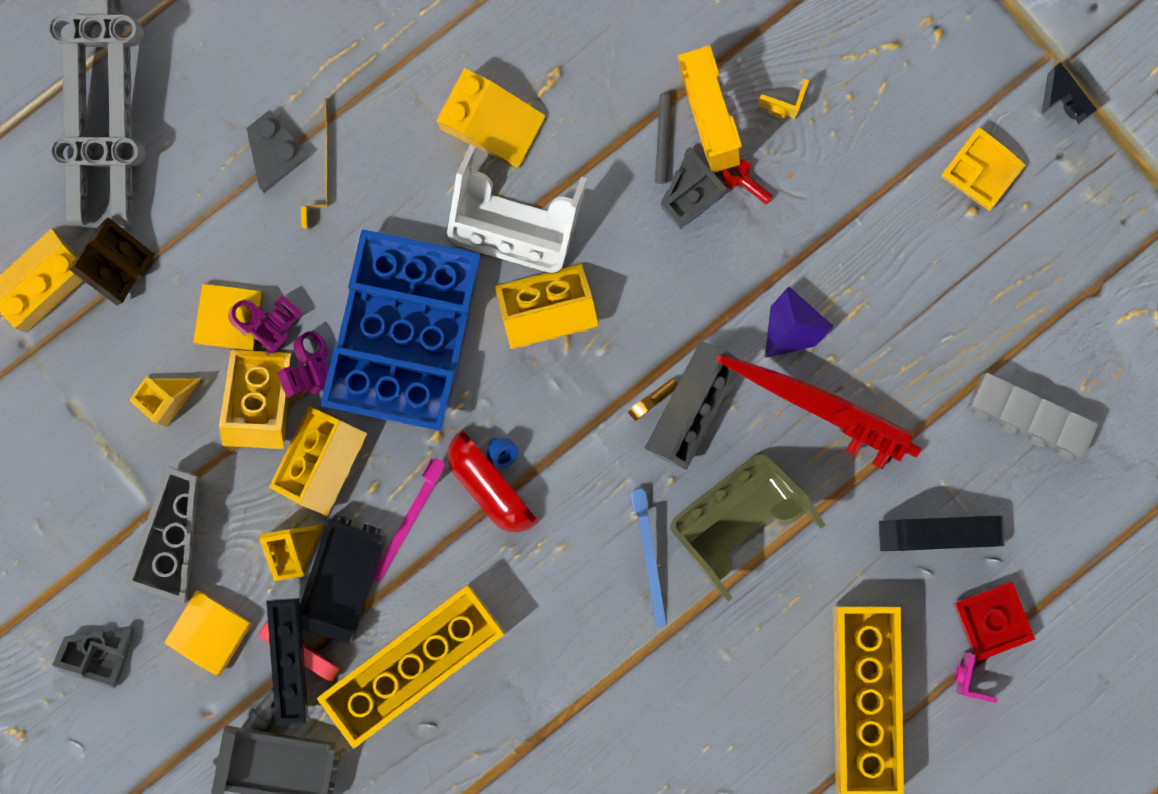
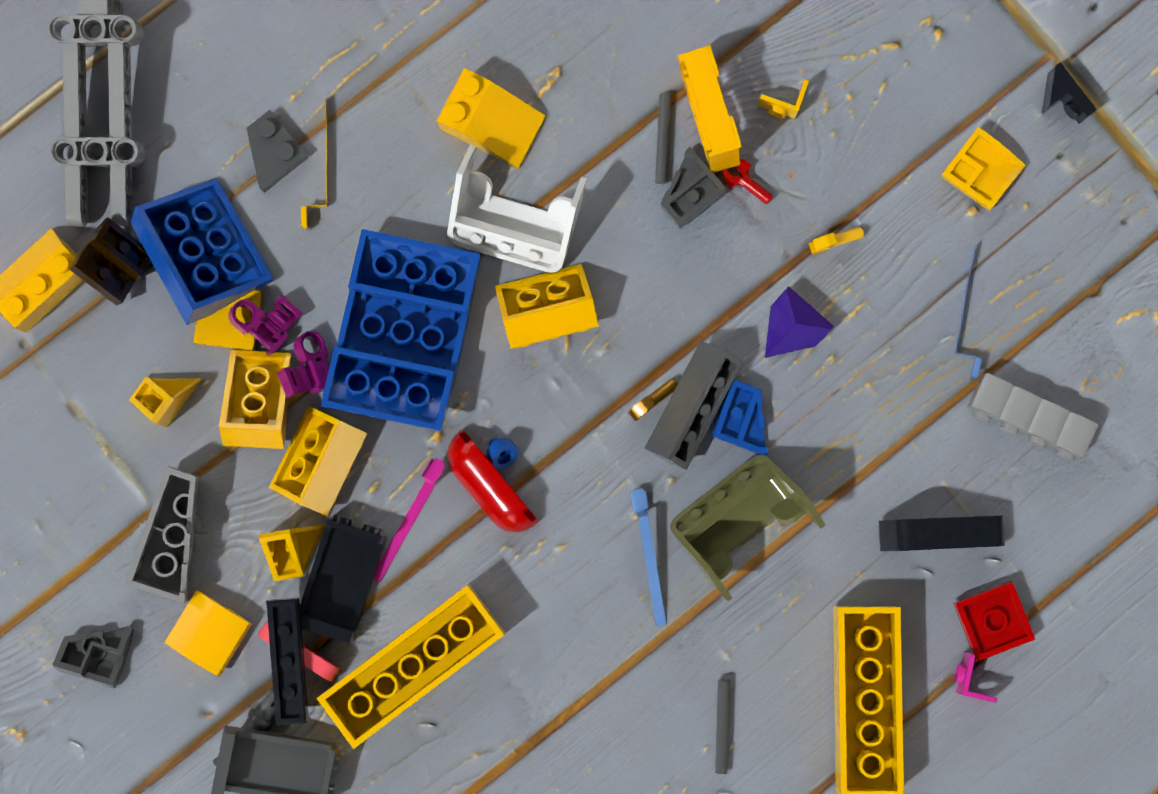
red piece [715,355,921,469] -> none
none -> blue slope [130,178,274,325]
none -> blue wing [710,380,768,456]
none -> dark grey bar [715,679,730,774]
none -> yellow bar [808,227,864,254]
none -> medium blue piece [954,245,982,381]

